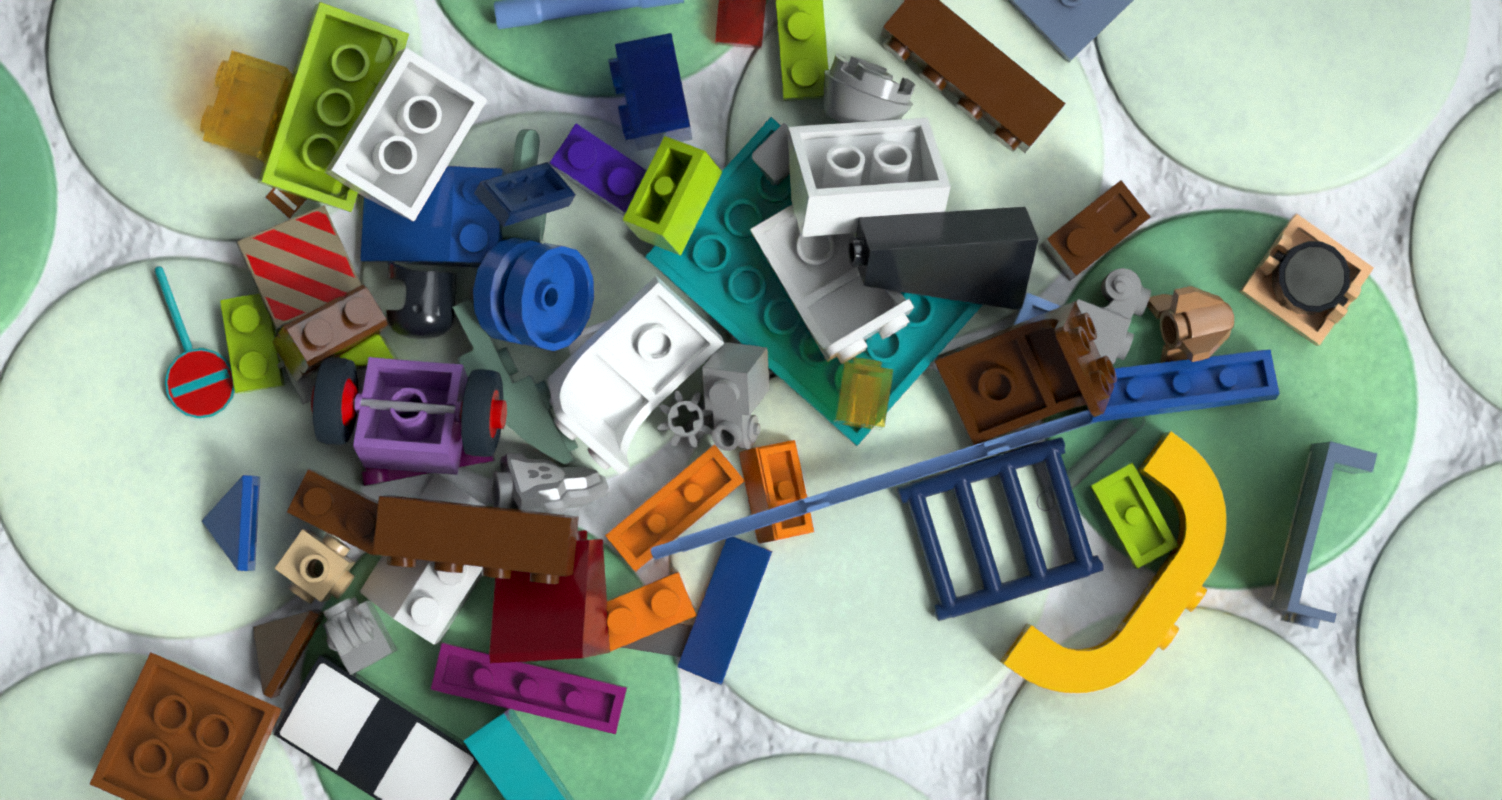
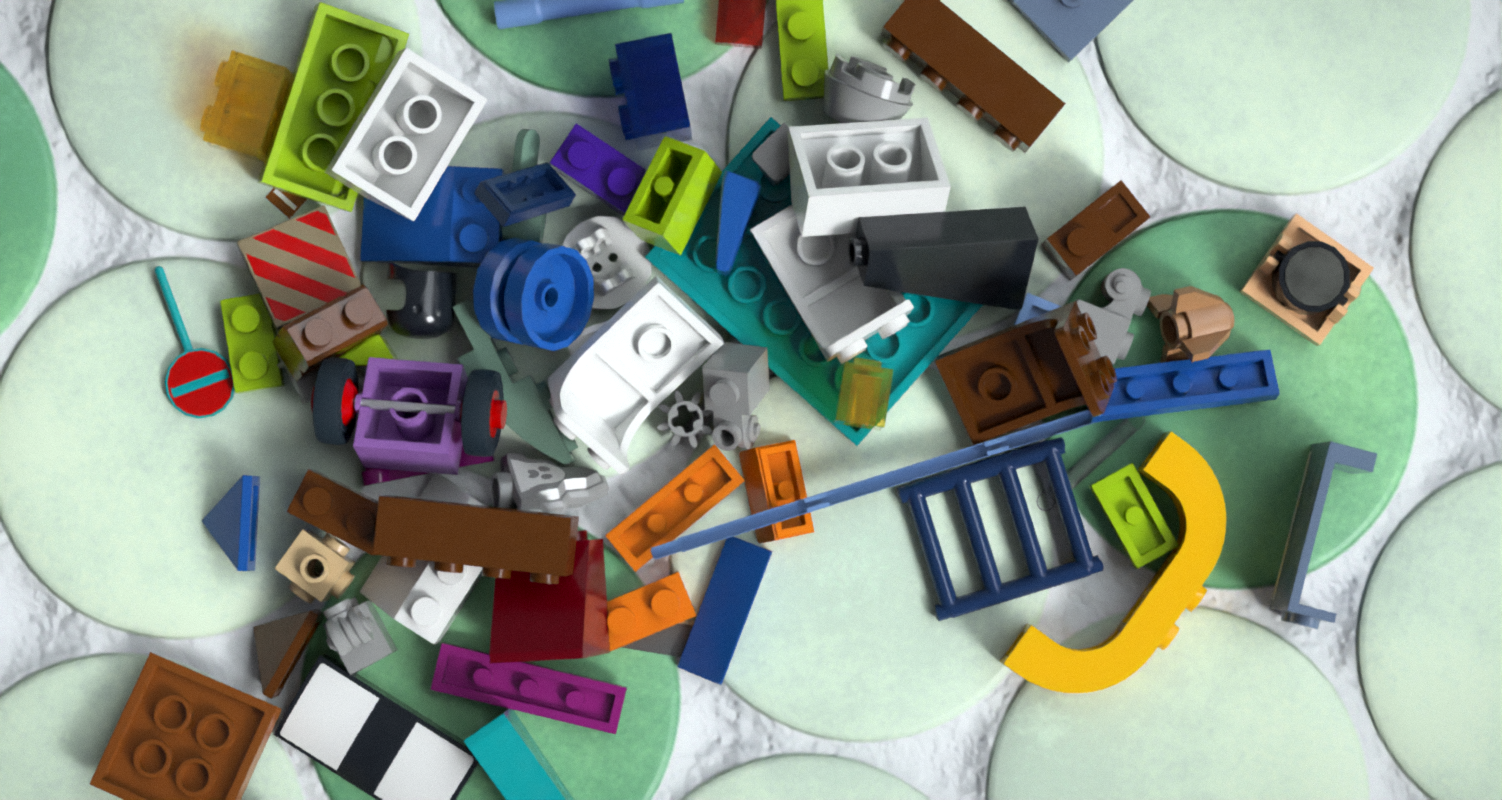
none -> white plate [562,216,652,310]
none -> blue slope [715,170,761,276]

